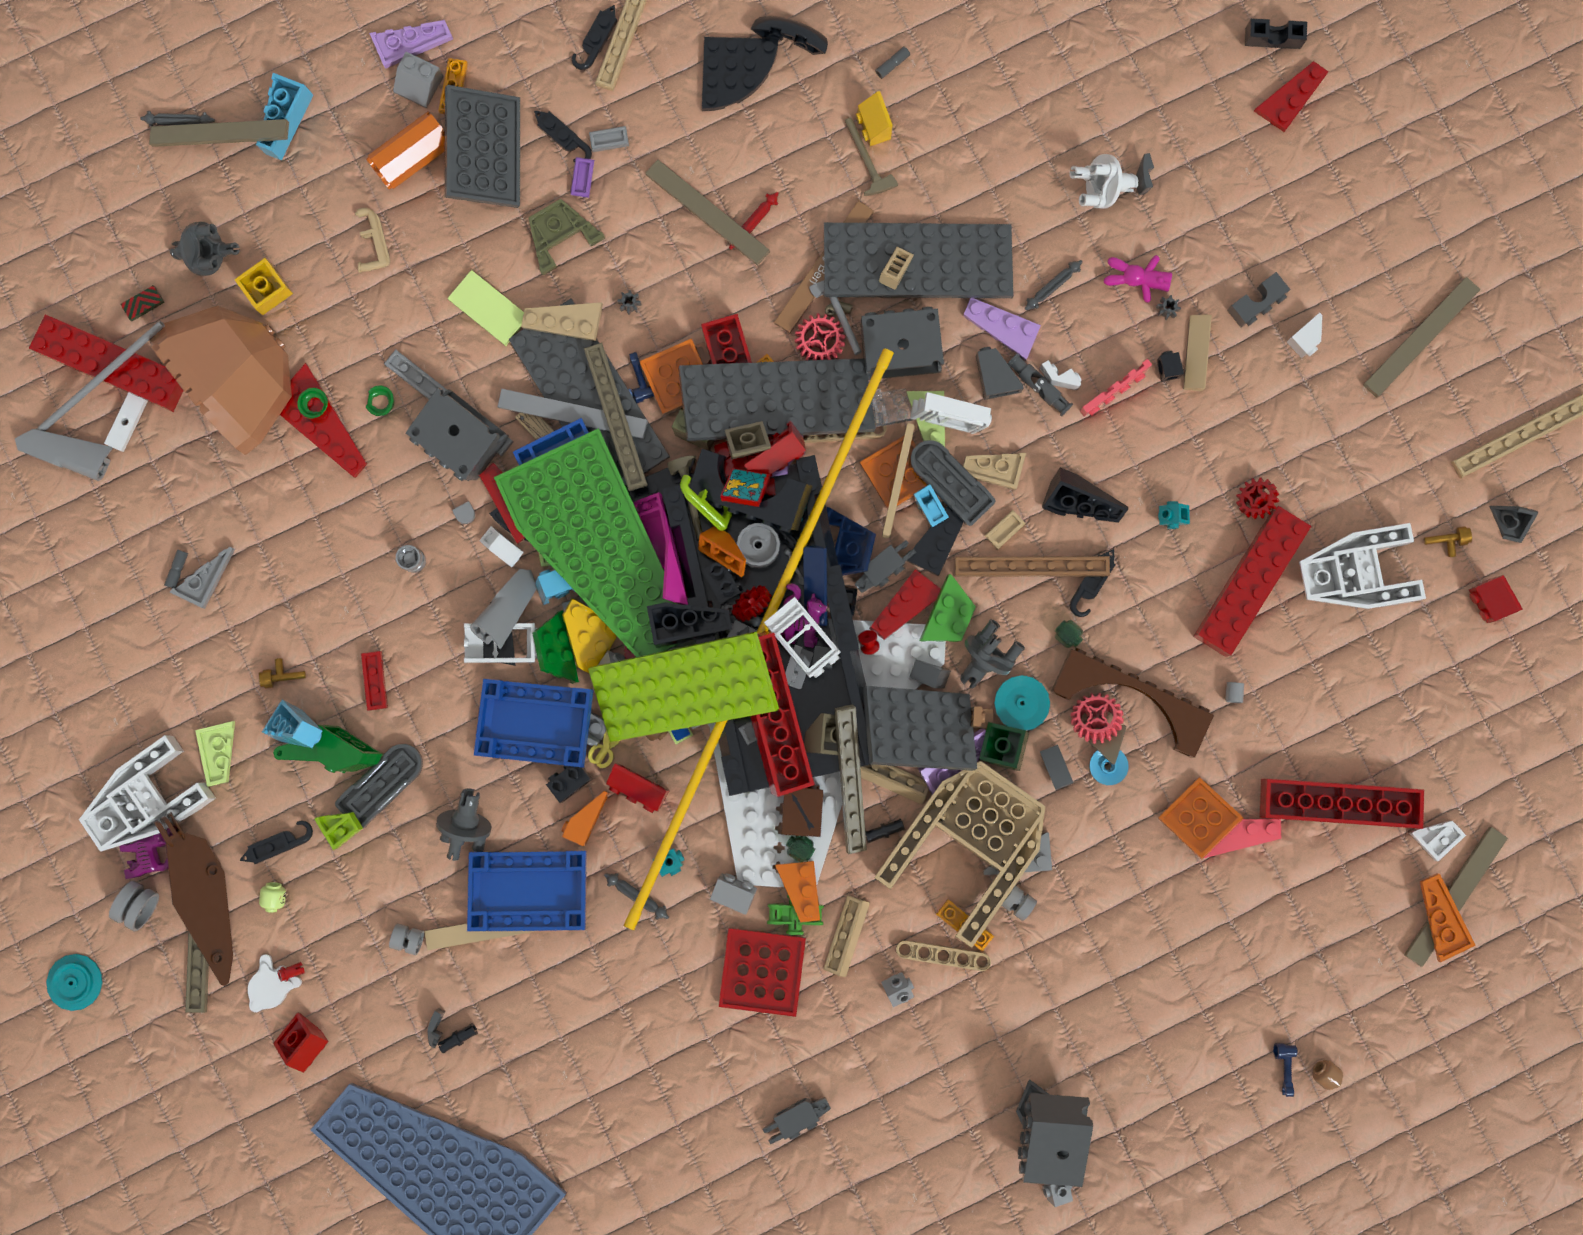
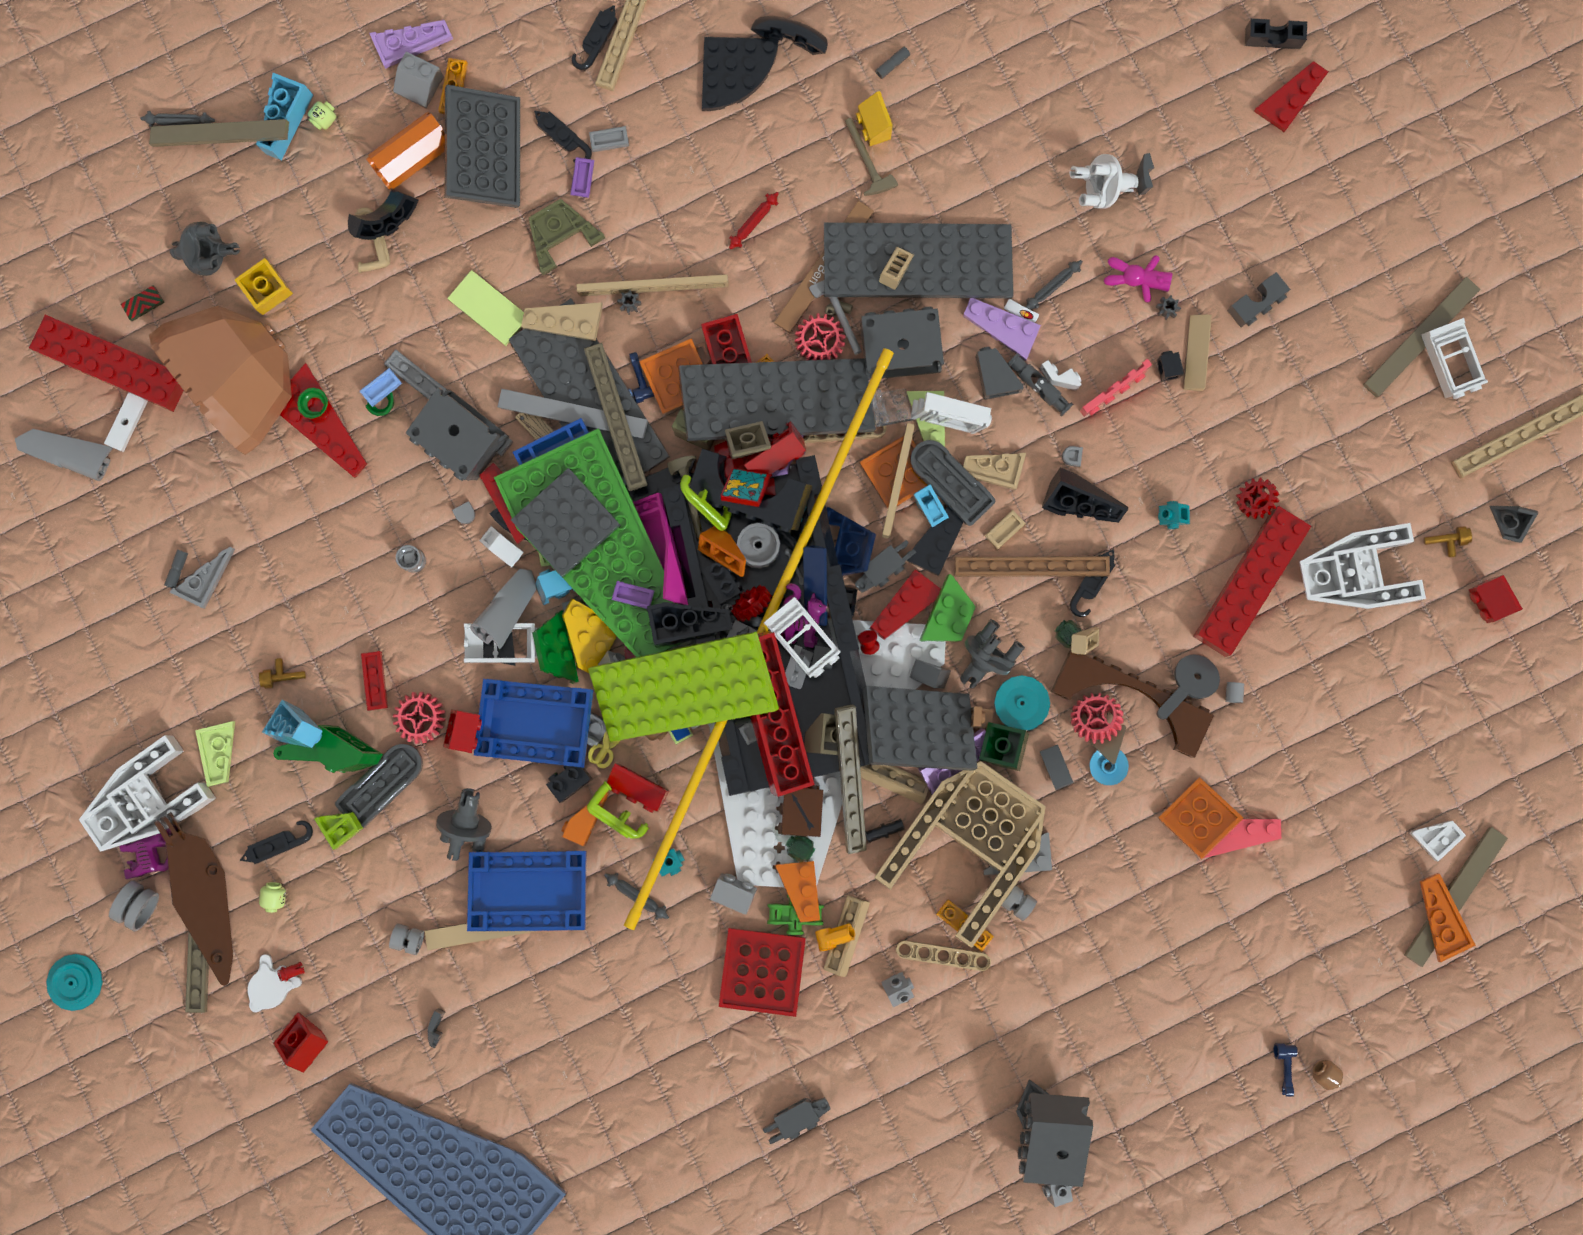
light grey piece [36,321,165,431] -> none
black pin [438,1023,478,1054] -> none
dark tan tile [646,160,770,266] -> none
red brick [1259,779,1424,829] -> none
white slope [1287,313,1322,358] -> none
none -> yellowish green head [308,101,336,130]
none -> black brick [348,189,419,240]
none -> light blue tile [360,368,402,407]
none -> coral gear [393,692,446,744]
none -> red slope [443,709,482,753]
none -> dark grey plate [511,468,621,577]
none -> tan tile [576,275,729,296]
none -> lime piece [587,781,649,839]
none -> medium lavender tile [612,581,654,609]
none -> light orange piece [815,924,855,952]
none -> white sticker [1004,299,1039,323]
none -> light grey tile [1062,446,1083,467]
none -> tan slope [1071,627,1099,655]
none -> dark grey piece [1157,654,1220,720]
none -> white door [1421,318,1488,399]

